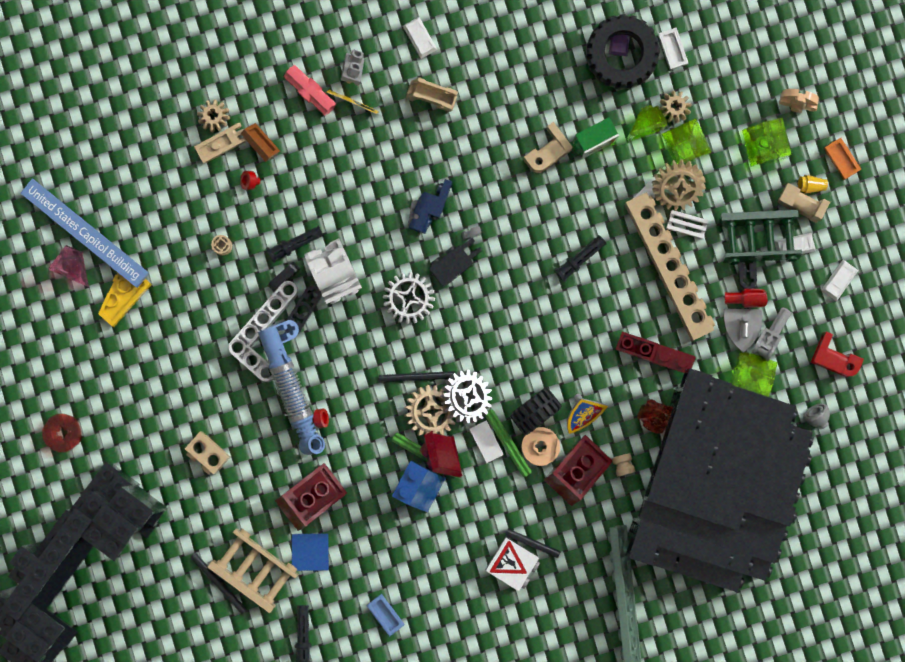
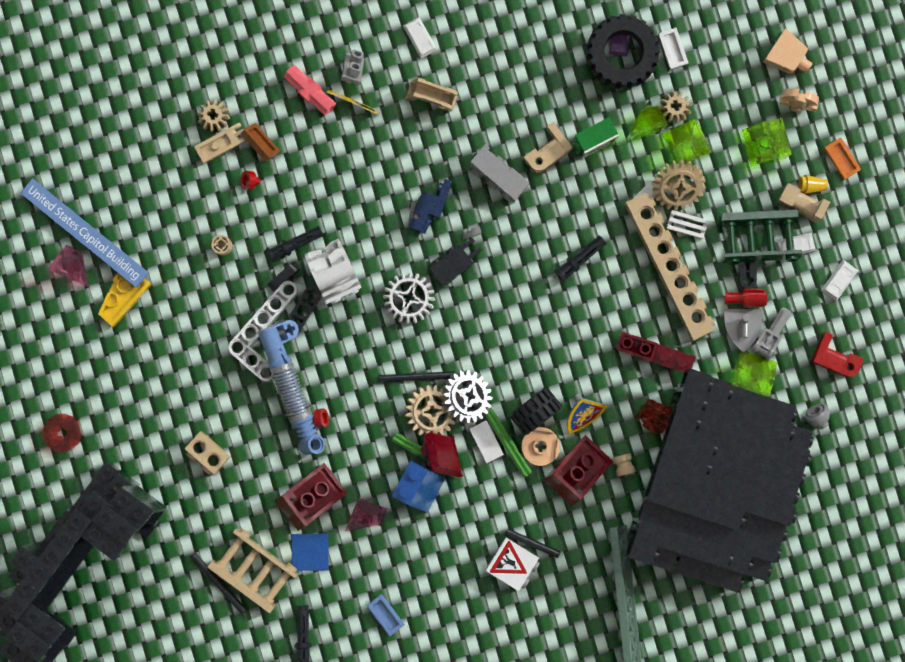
none -> clear pink slope [345,497,387,532]
none -> light grey wedge [470,144,530,203]
none -> light nougat torso [763,28,812,74]

